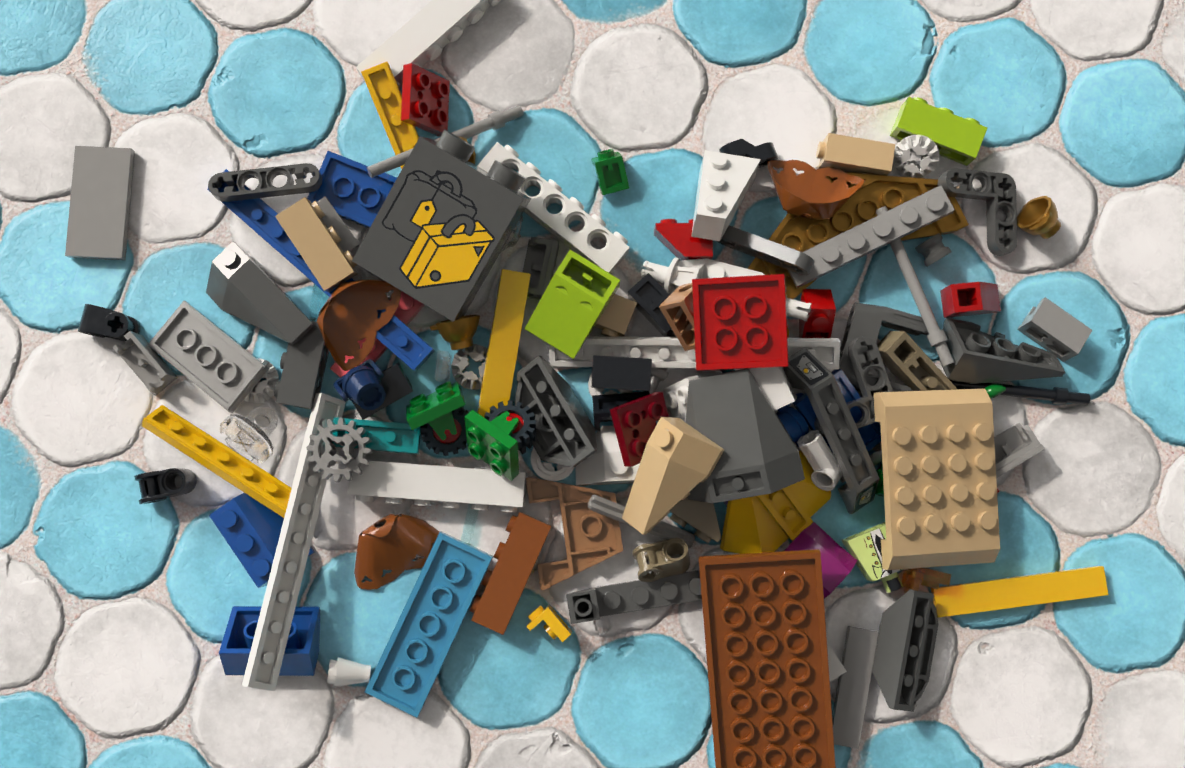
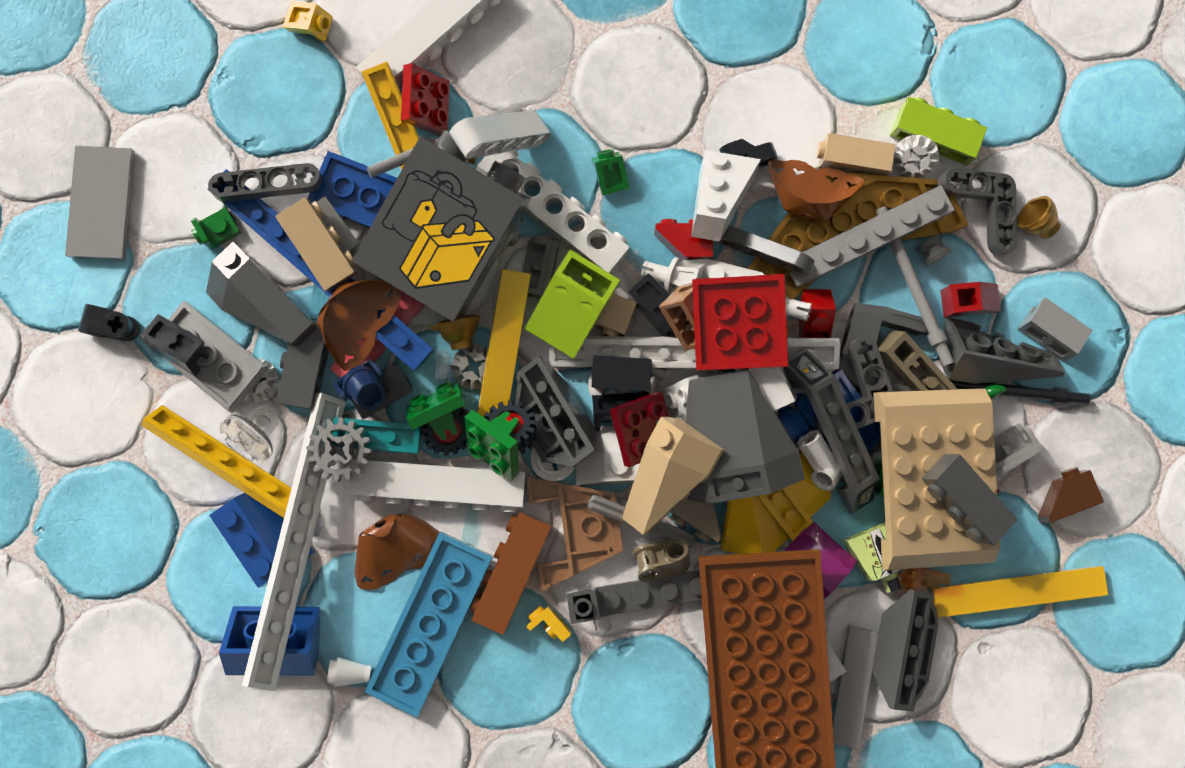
light grey hinge [113,331,178,396] -> none
black piece [134,468,196,505] -> none
none -> black hinge [140,314,209,377]
none -> green bracket [191,207,242,250]
none -> yellow bracket [283,1,333,41]
none -> white beam [449,110,551,159]
none -> dark grey brick [921,454,1017,545]
none -> reddish brown slope [1038,467,1104,523]

